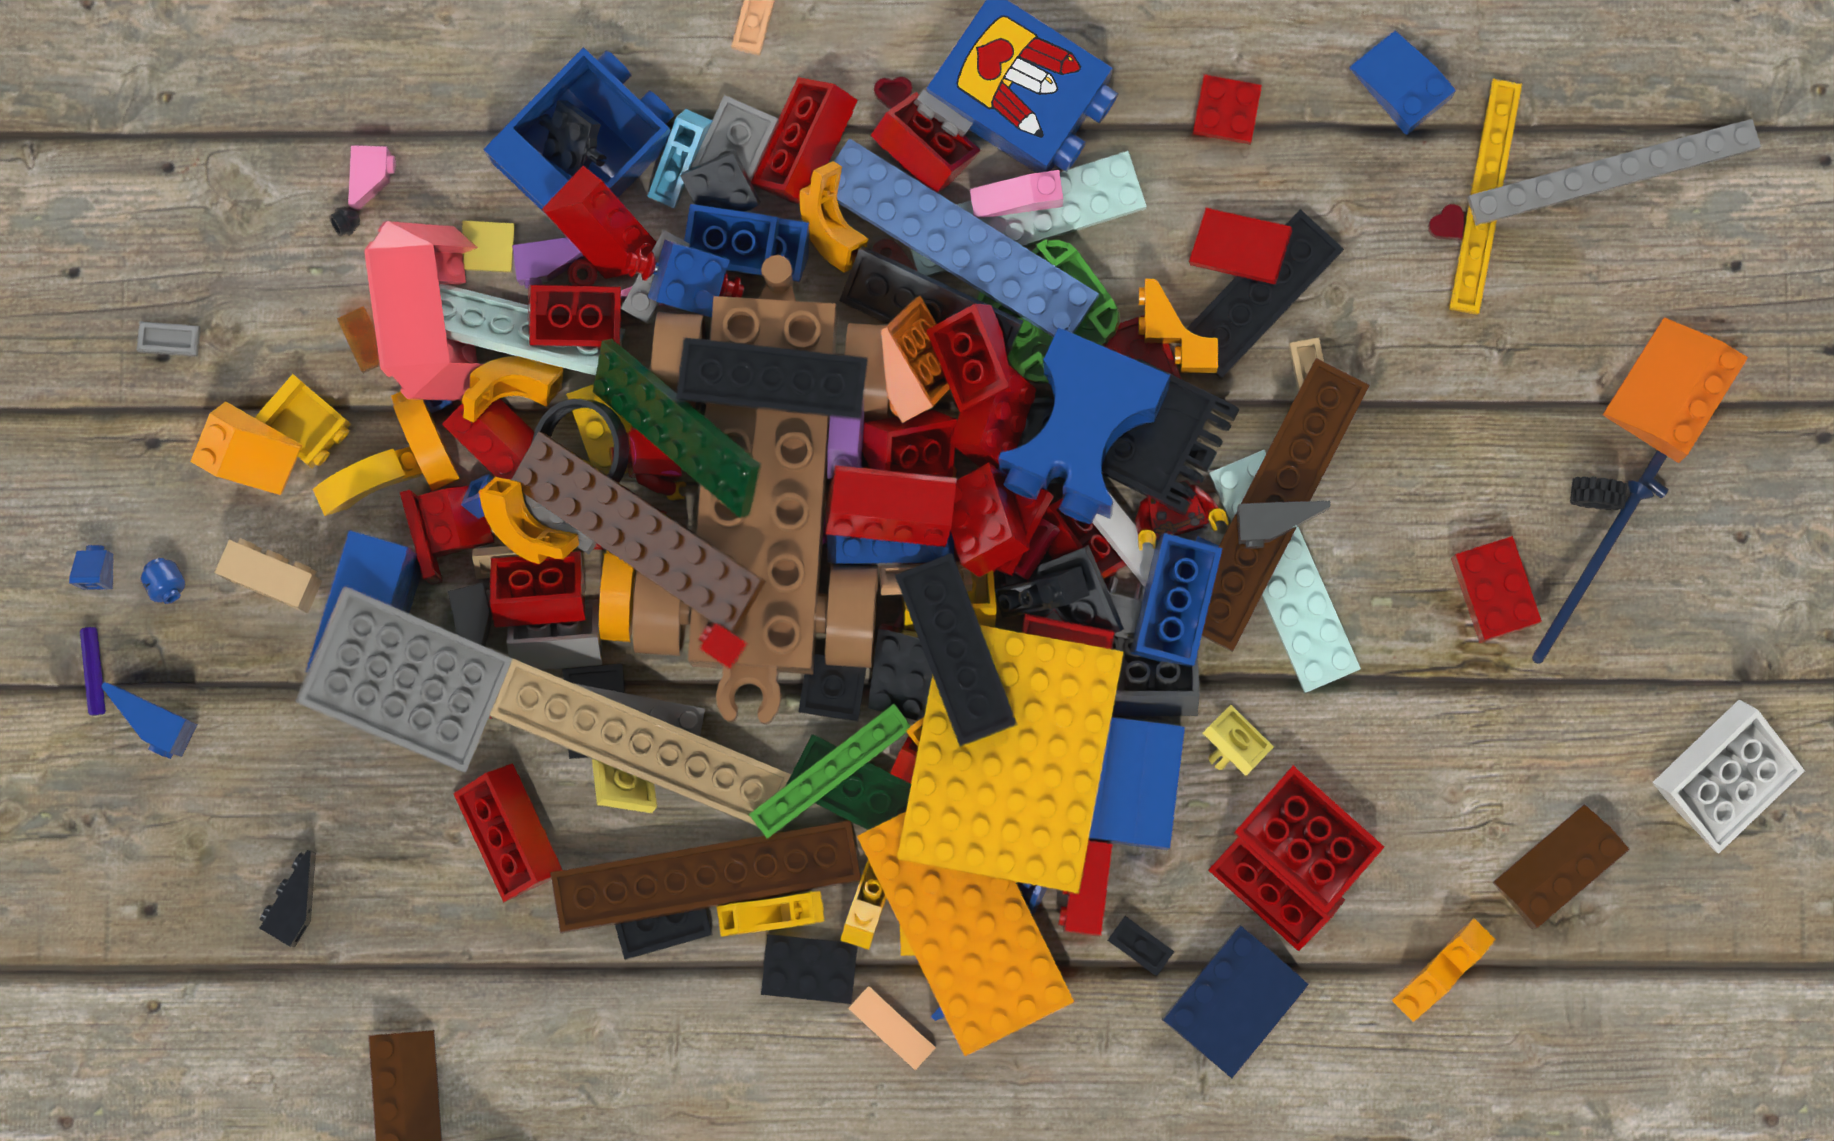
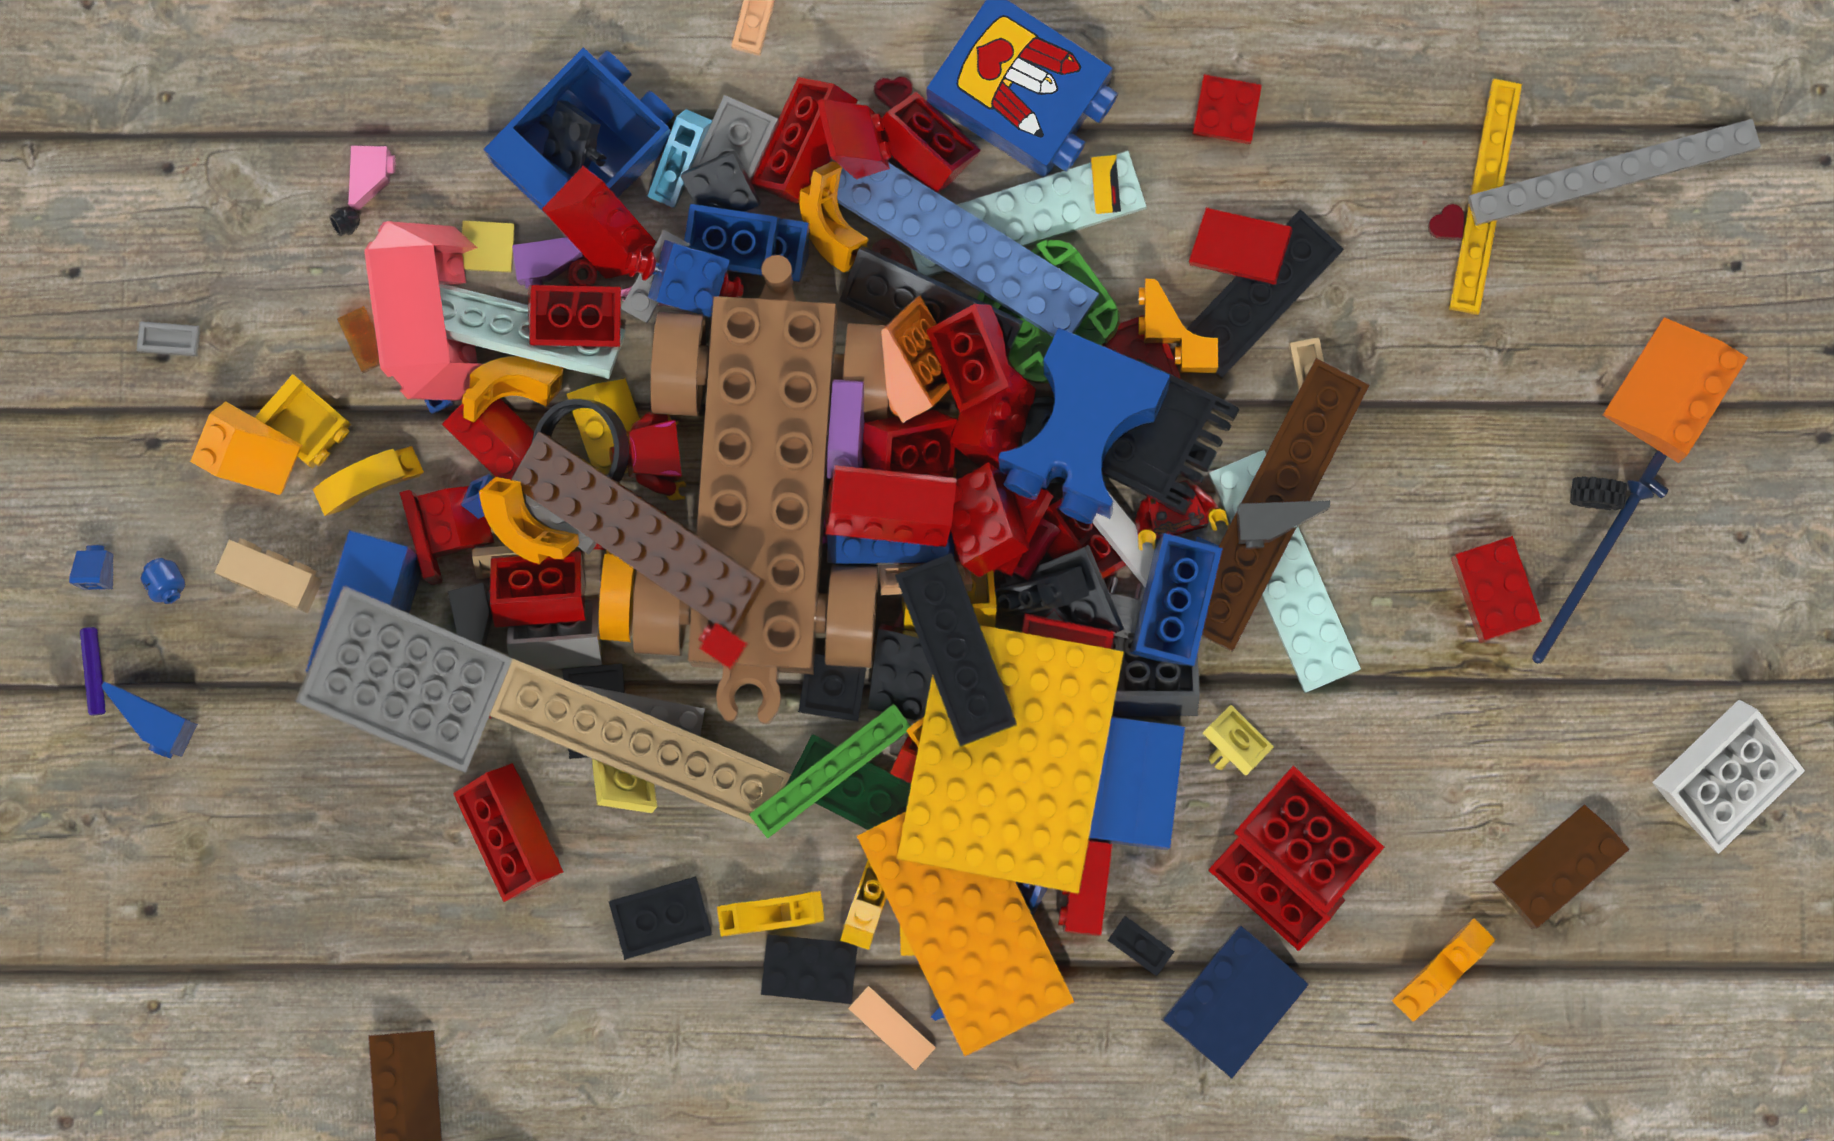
black slope [259,850,316,947] -> none
light orange arch [391,391,460,491] -> none
reddish brown plate [550,821,861,934] -> none
dark green plate [593,339,761,518] -> none
black plate [676,337,868,420] -> none
light grey plate [914,89,973,137] -> none
bright pink slope [970,170,1063,219] -> none
blue slope [1349,30,1456,135] -> none
none -> red slope [817,99,891,179]
none -> yellow sticker [1091,155,1121,214]

